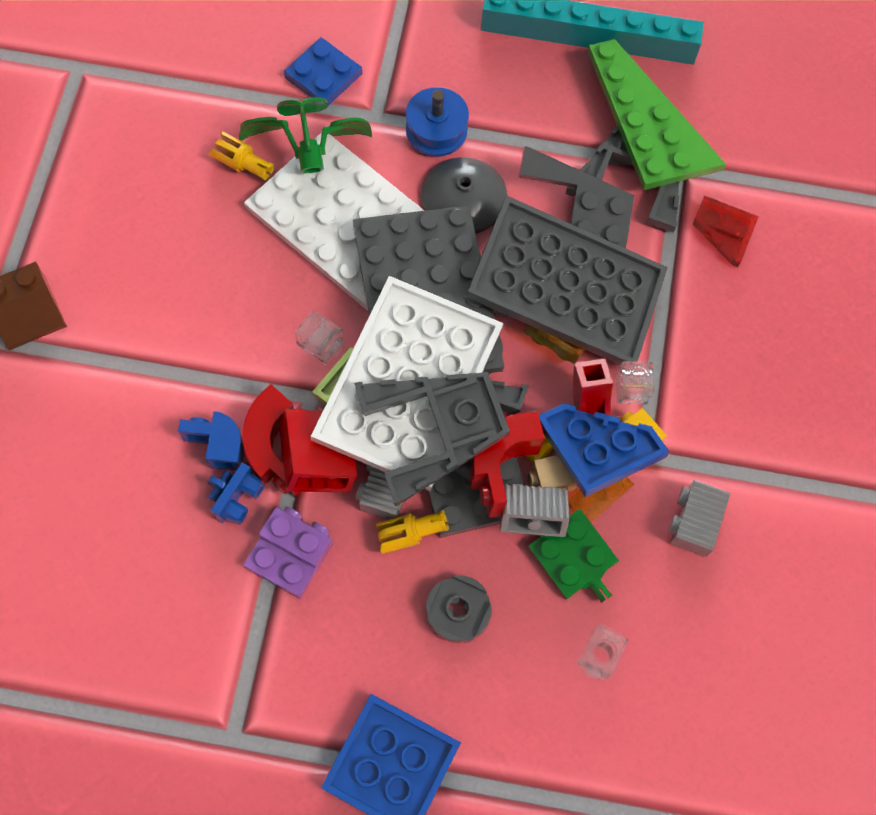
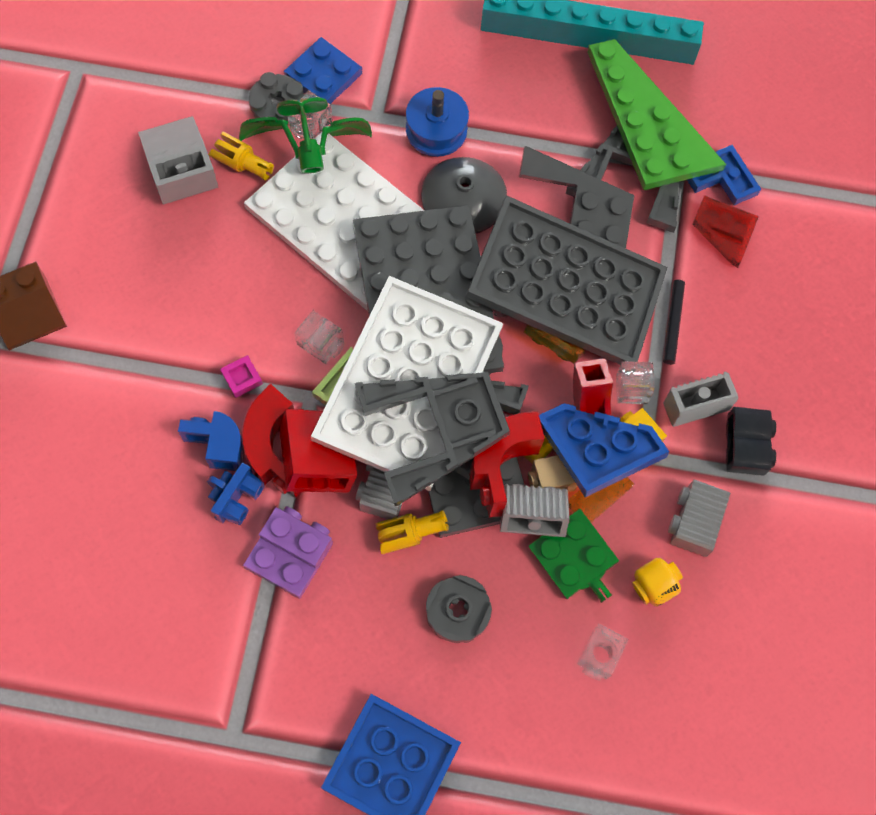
none -> light grey slope [138,116,219,205]
none -> dark pink plate [220,355,263,398]
none -> dark grey plate [249,72,305,124]
none -> clear brick [288,90,333,139]
none -> yellow head [632,558,683,607]
none -> black bar [663,280,685,365]
none -> light grey brick [663,372,739,427]
none -> blue plate [687,145,761,205]
none -> black brick [726,407,776,476]

